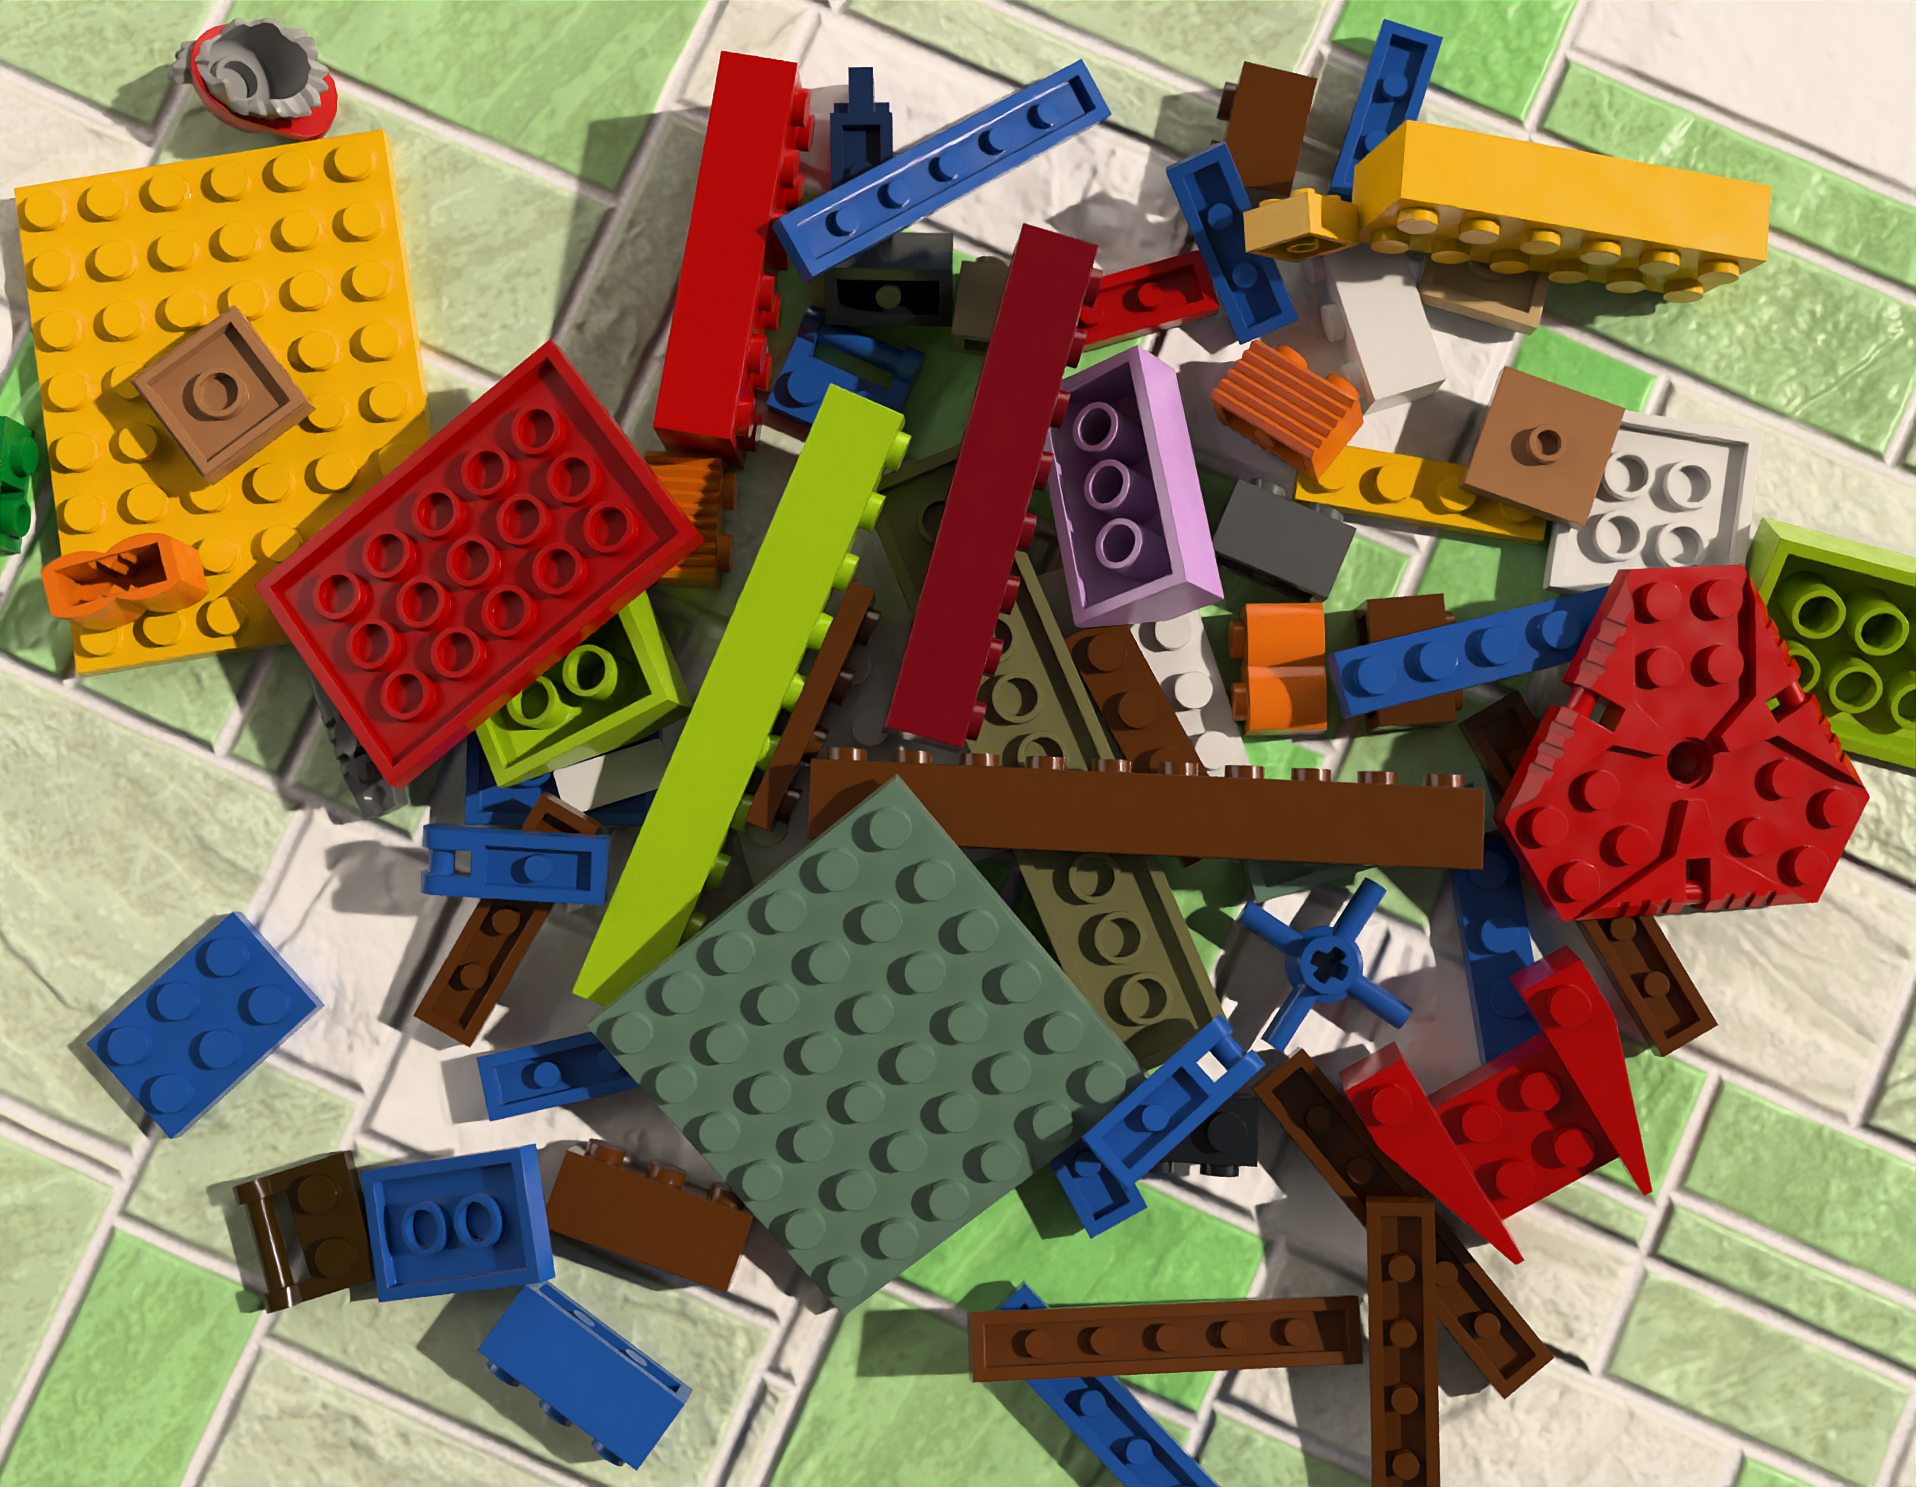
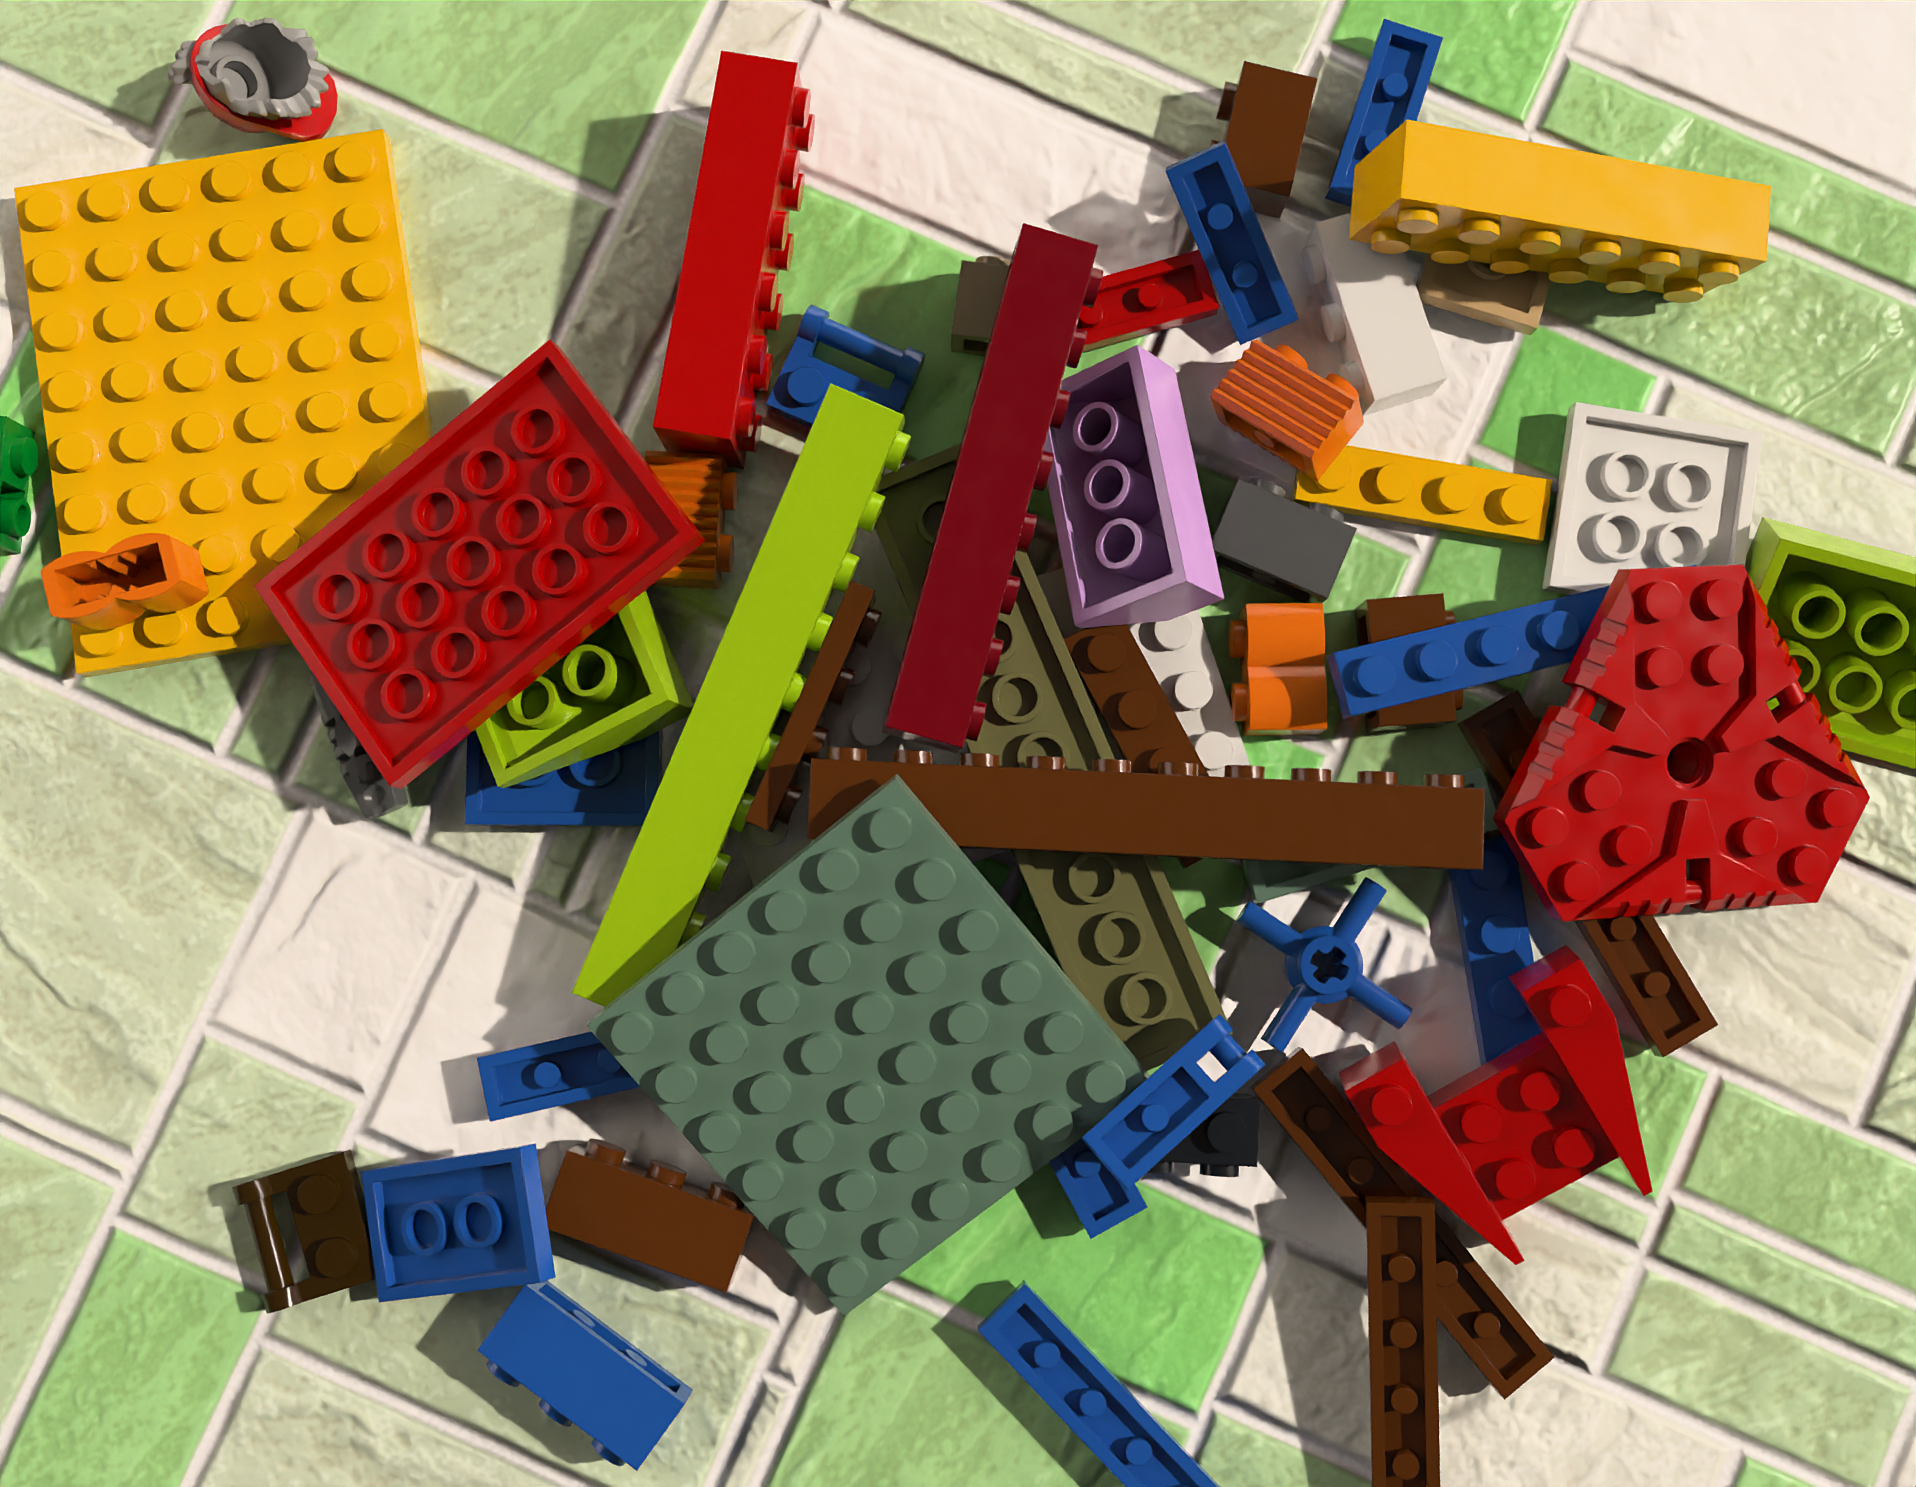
blue plate [86,911,325,1139] -> none
medium nougat plate [130,305,316,486] -> none
reddish brown plate [413,791,602,1048] -> none
blue plate [421,823,610,905] -> none
white sticker [553,739,668,812] -> none
blue plate [772,59,1112,284] -> none
black brick [823,232,954,327] -> none
dark blue hinge [830,67,893,190] -> none
reddish brown plate [967,1295,1363,1383] -> none
yellow piece [1243,188,1360,263] -> none
medium nougat plate [1459,366,1626,531] -> none

